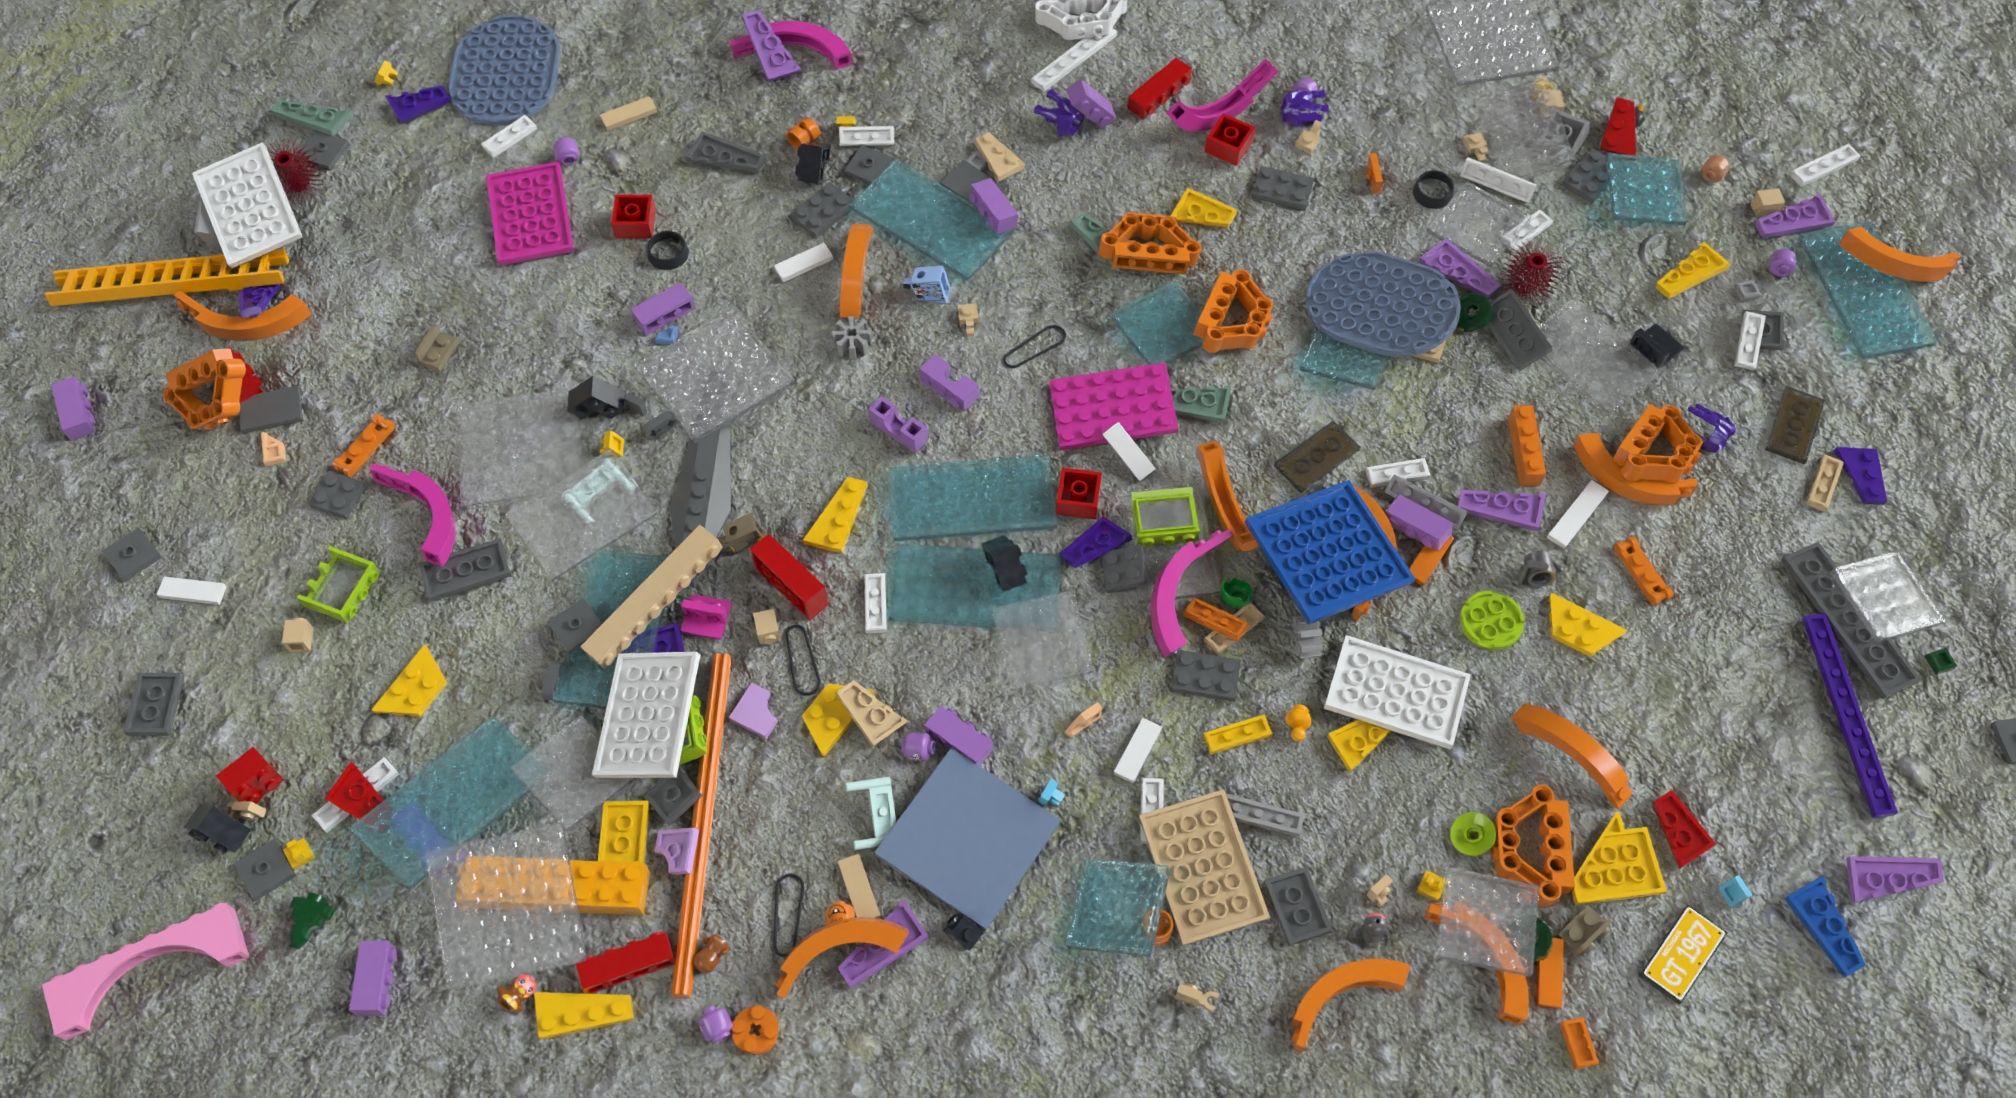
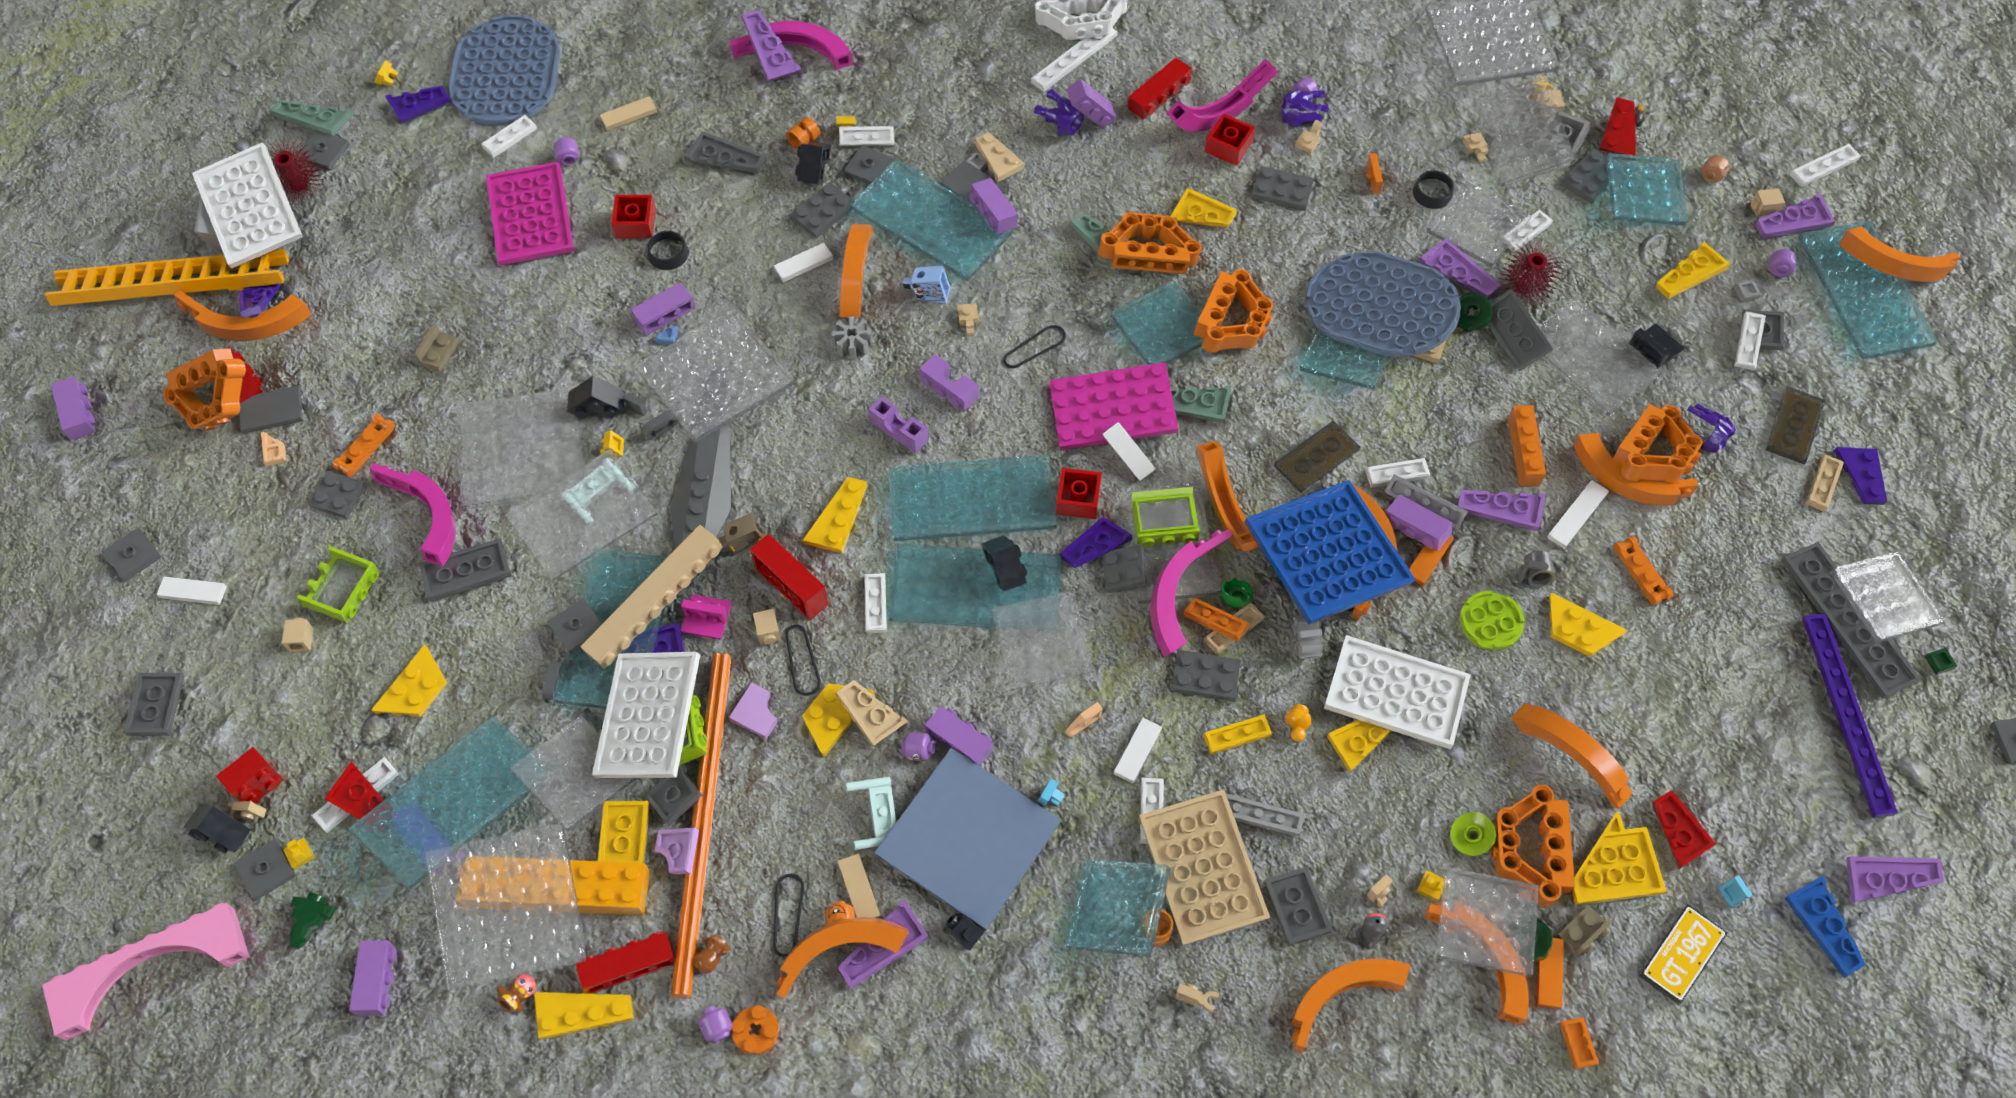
white tile [1460,158,1537,203] -> none

